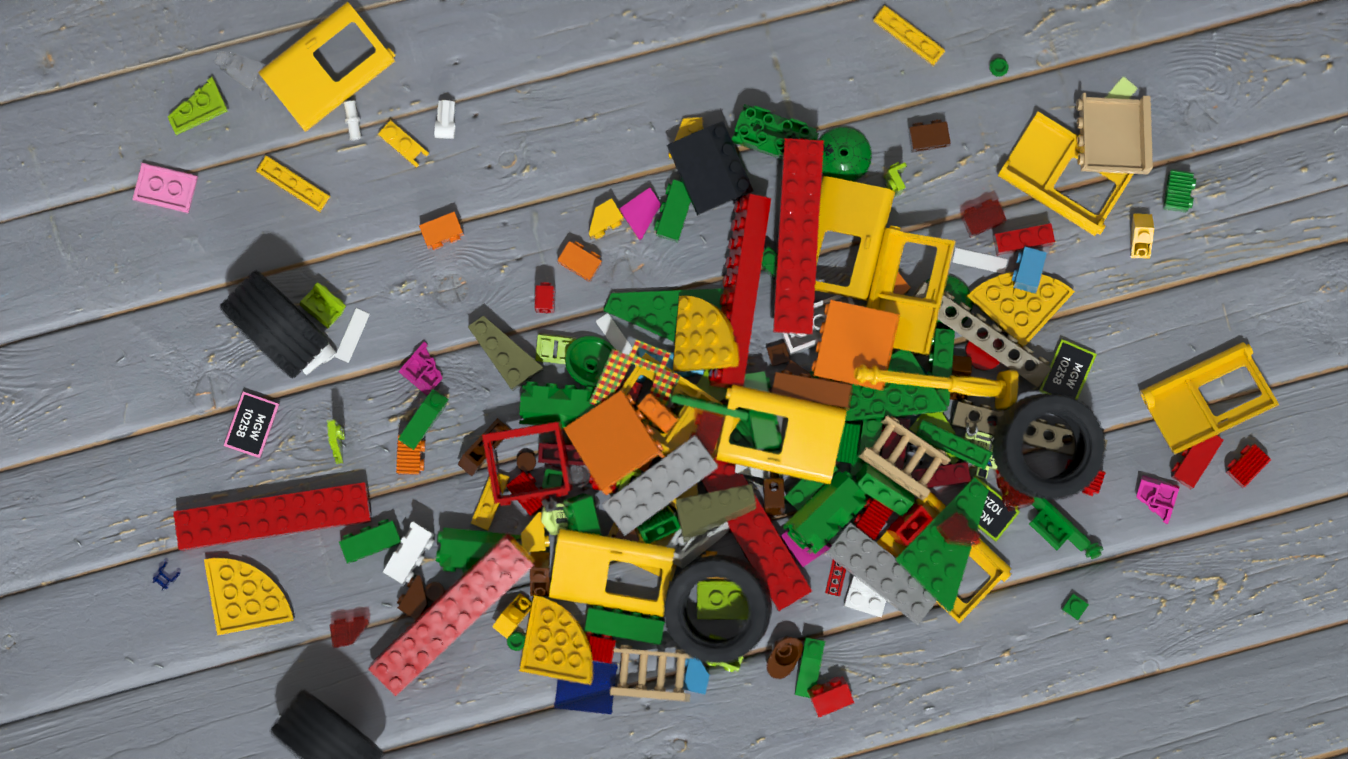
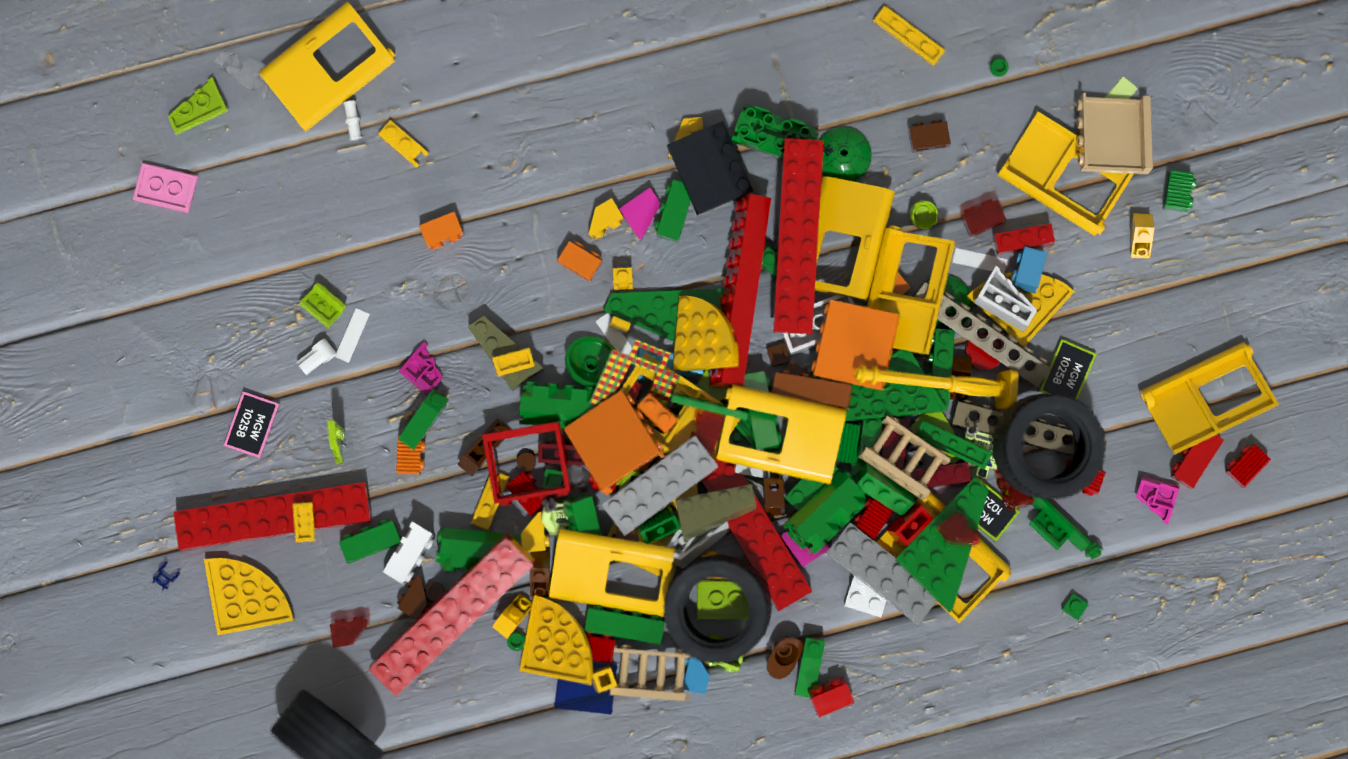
black tyre [220,270,329,378] -> none
yellow tile [256,155,330,213] -> none
white piece [435,100,455,139] -> none
red brick [534,282,556,314] -> none
lime piece [535,333,577,364] -> none
red sticker [825,560,846,596] -> none
lime bracket [884,162,907,197] -> none
none -> yellow plate [293,502,316,543]
none -> yellow plate [492,347,535,377]
none -> yellow brick [592,666,617,693]
none -> yellow tile [608,316,631,334]
none -> yellow brick [613,267,633,290]
none -> lime hair [909,200,938,230]
none -> white wedge [974,265,1037,332]

